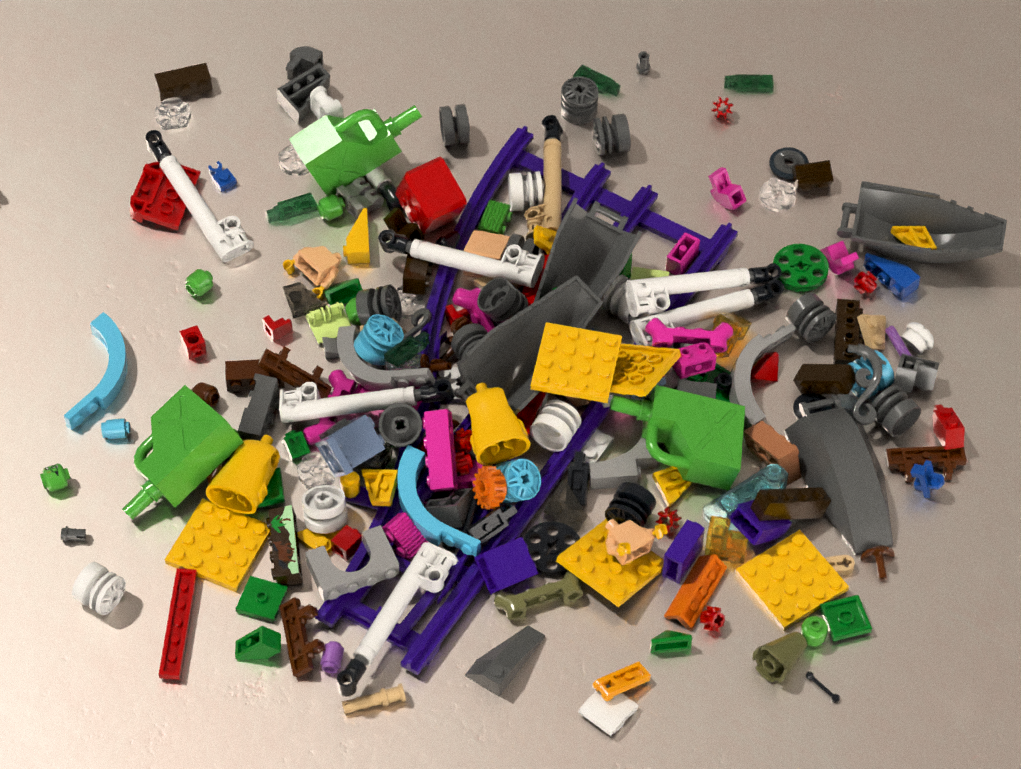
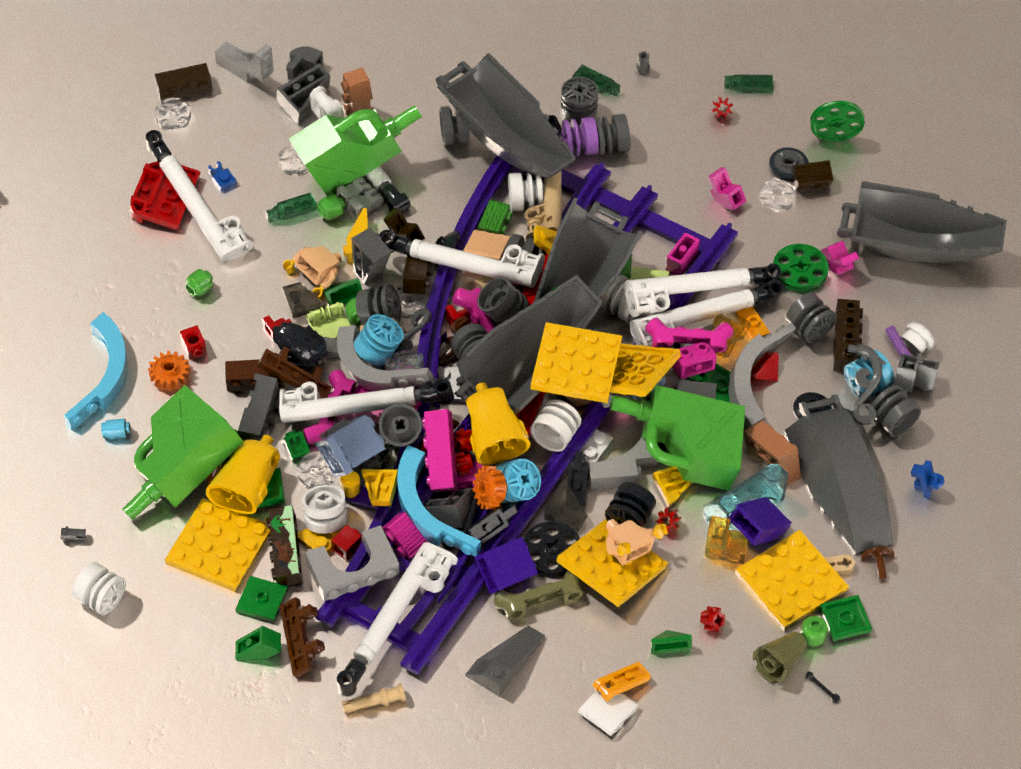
bright green head [40,463,71,492] -> none
red plate [159,568,197,680] -> none
reddish brown head [192,382,220,408] -> none
medium lavender brick [320,641,344,673] -> none
clear green hinge [384,331,430,368] -> none
red plate [395,157,467,235] -> none
reddish brown plant [420,354,452,373] -> none
dark purple brick [662,519,705,584] -> none
orange panel [664,554,727,629] -> none
black plate [714,372,732,391] -> none
dark brown brick [750,487,832,521] -> none
dark brown brick [793,364,856,395] -> none
red gear [854,271,877,295] -> none
tan wing [857,314,886,352] -> none
blue slope [863,253,920,300] -> none
reddish brown hinge [885,446,967,482] -> none
yellow wing [891,226,937,250] -> none
red hinge [932,404,965,450] -> none
none -> orange gear [148,351,191,390]
none -> light grey arch [215,41,274,83]
none -> black head [272,322,328,368]
none -> nougat wedge [341,67,375,116]
none -> dark grey wedge [351,228,392,284]
none -> dark grey windscreen [436,53,576,178]
none -> medium lavender wheel [561,117,599,157]
none -> light orange plate [735,306,770,340]
none -> green wedge [810,101,865,141]

